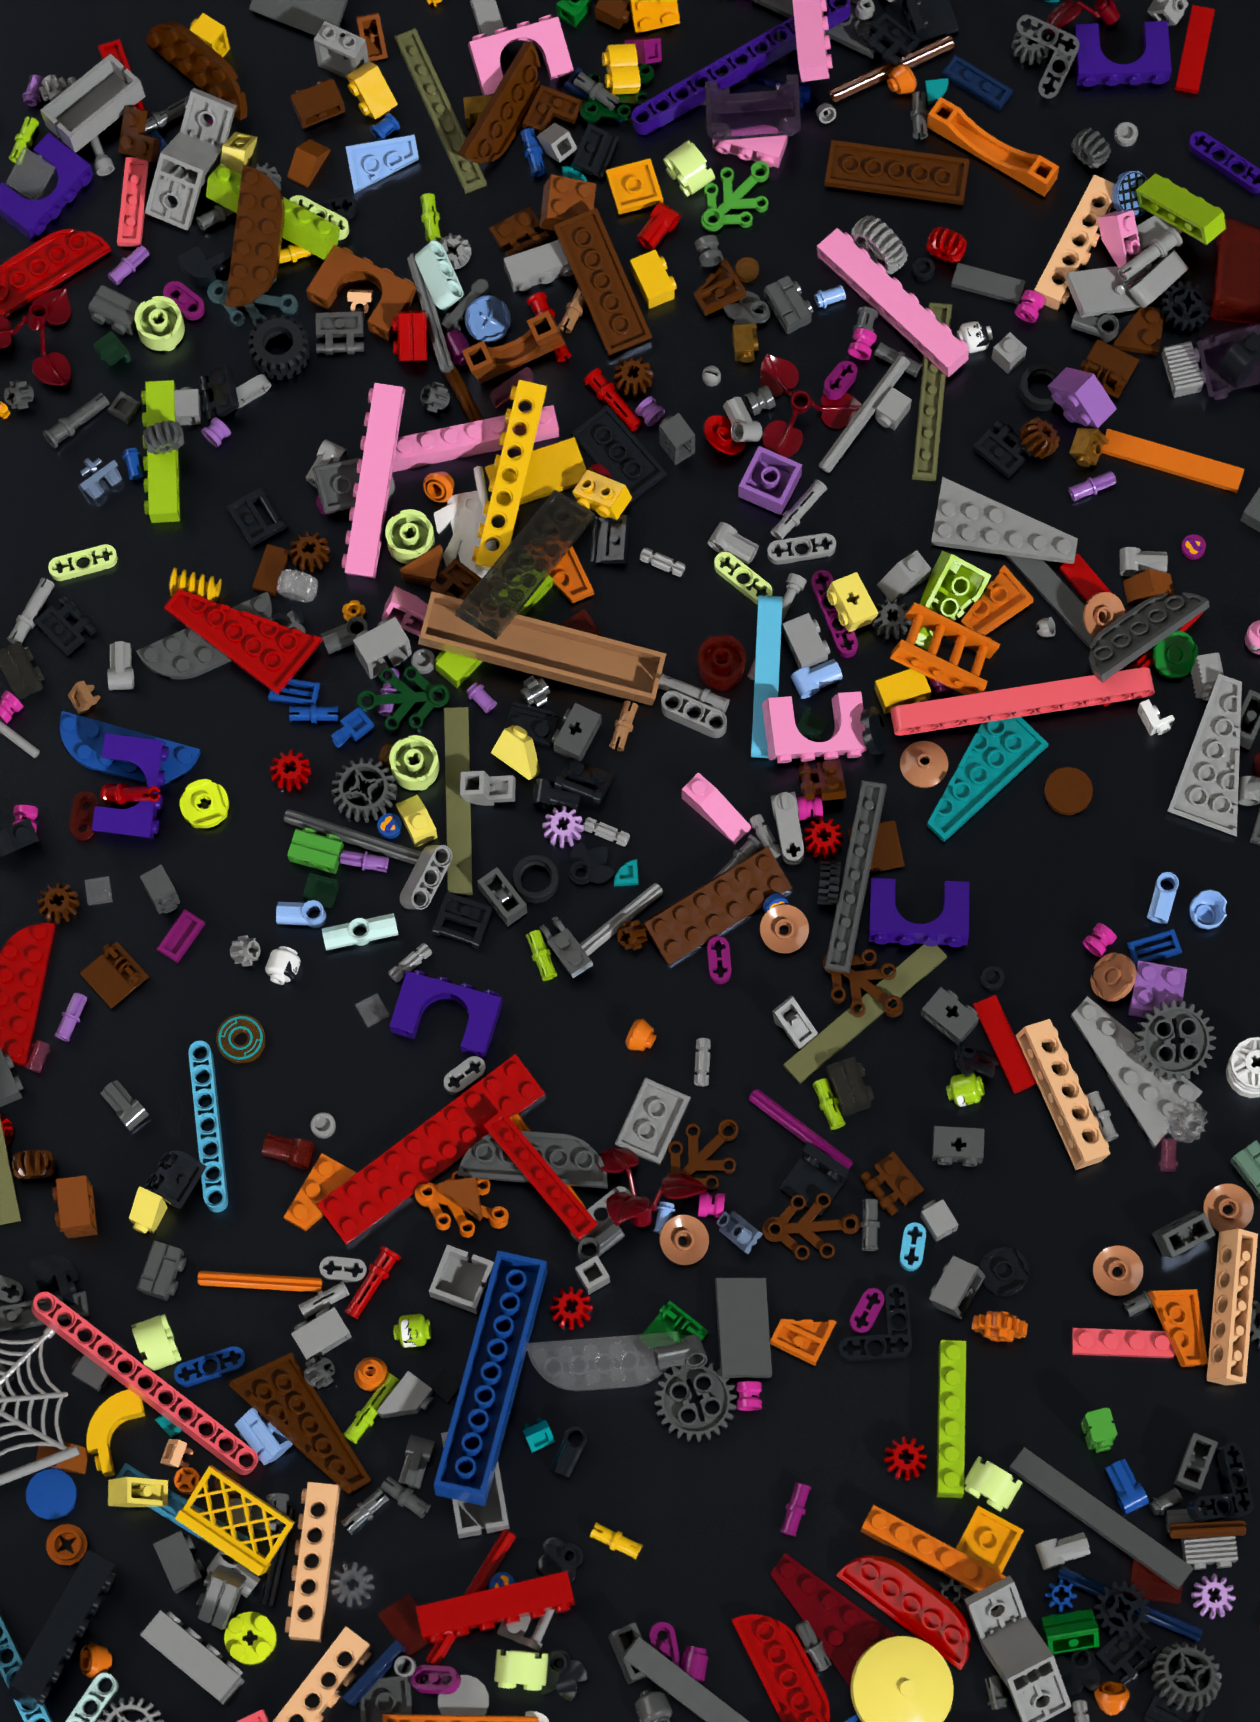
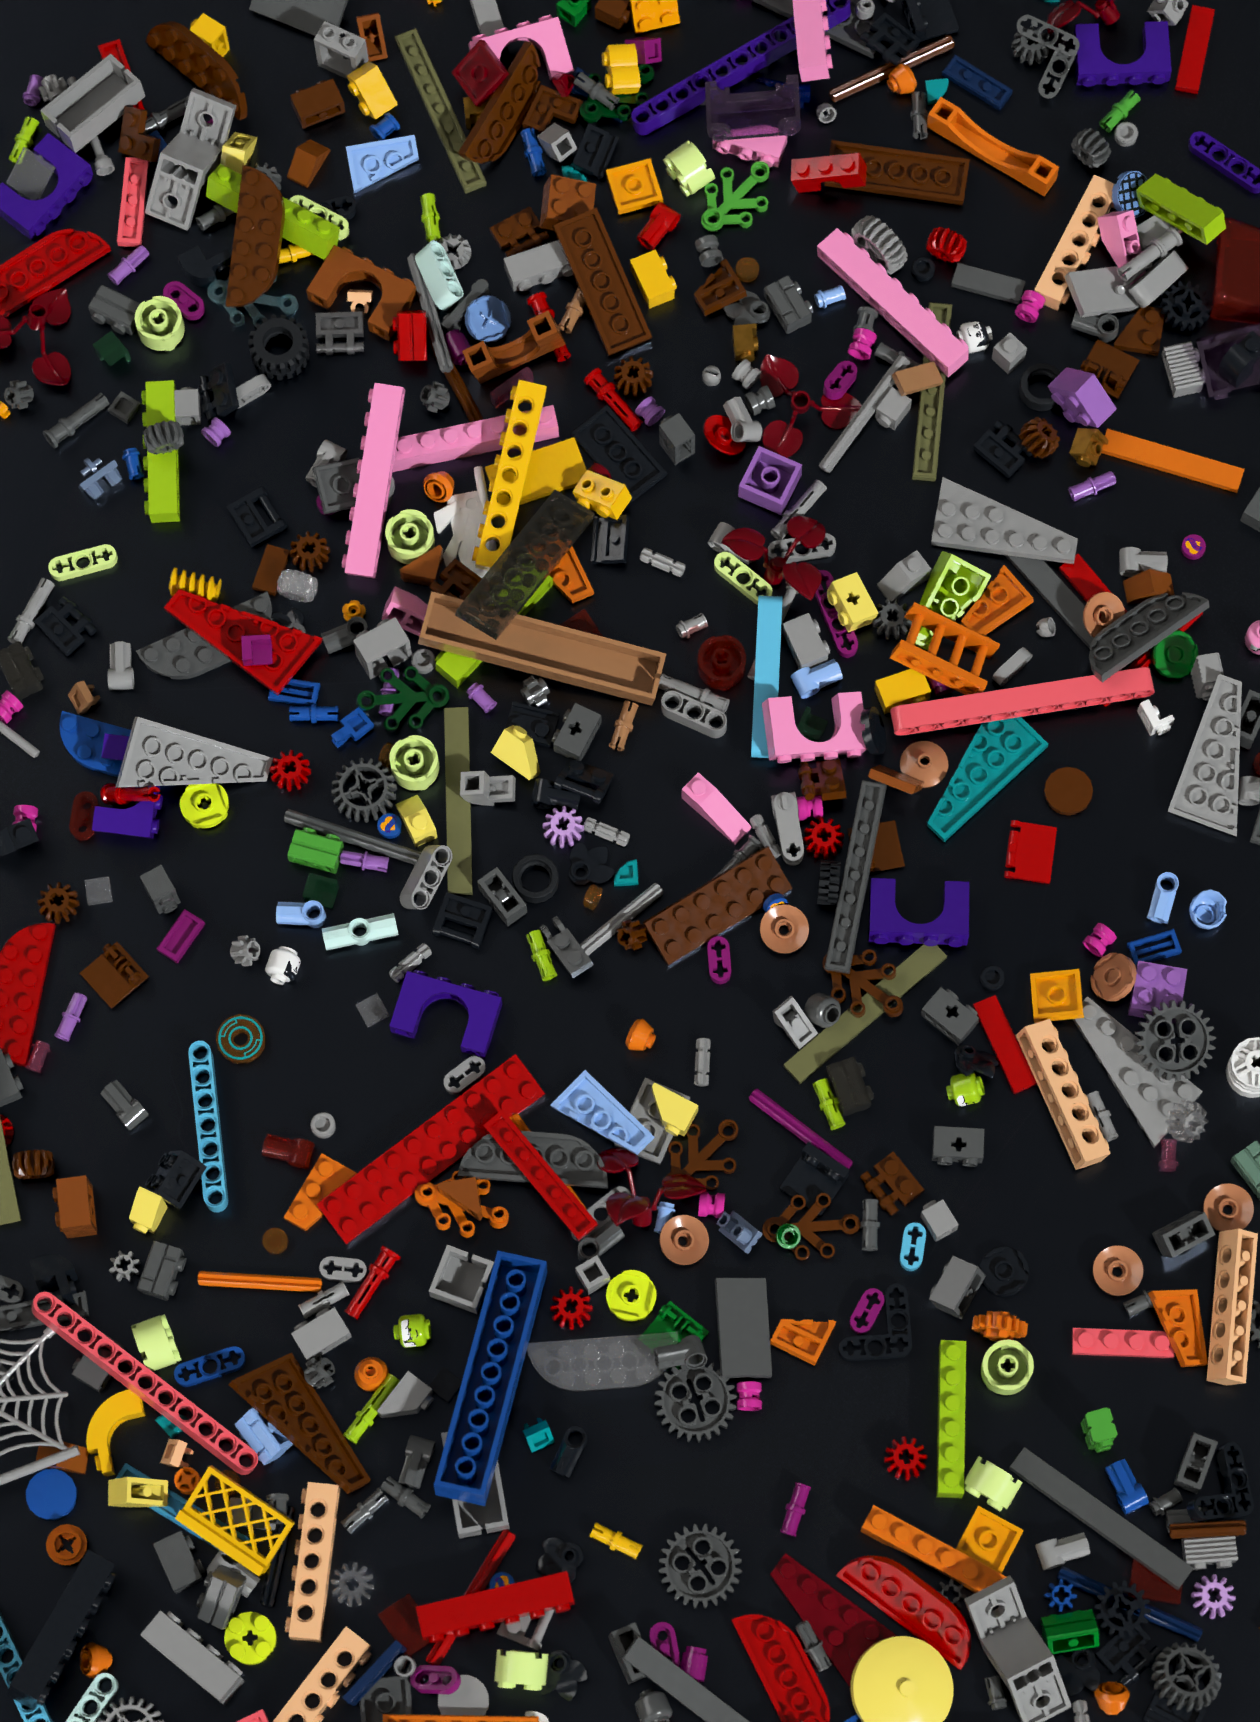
none -> light grey gear [109,1251,141,1282]
none -> light grey wing [115,717,273,788]
none -> magenta panel [241,635,273,666]
none -> clear orange tile [262,1228,288,1254]
none -> dark red plate [451,39,509,107]
none -> light blue wing [550,1070,655,1155]
none -> dark red tile [552,73,575,97]
none -> clear orange tile [583,884,602,910]
none -> neon yellow plate [606,1270,657,1322]
none -> light yellow slope [652,1082,698,1136]
none -> dark grey gear [659,1524,742,1609]
none -> light grey pin [676,613,708,638]
none -> dark red plant [721,516,826,601]
none -> light grey wheel [732,359,761,389]
none -> green plate [776,1223,801,1249]
none -> red arch [791,153,867,193]
none -> dark grey head [804,993,841,1028]
none -> dark orange tile [868,764,924,794]
none -> medium nougat tile [892,361,944,396]
none -> yellowish green brick [981,1339,1034,1395]
none -> light grey beam [992,647,1033,687]
none -> red piece [1004,820,1057,884]
none -> light orange plate [1030,969,1084,1023]
none -> bright green pin [1099,90,1141,132]

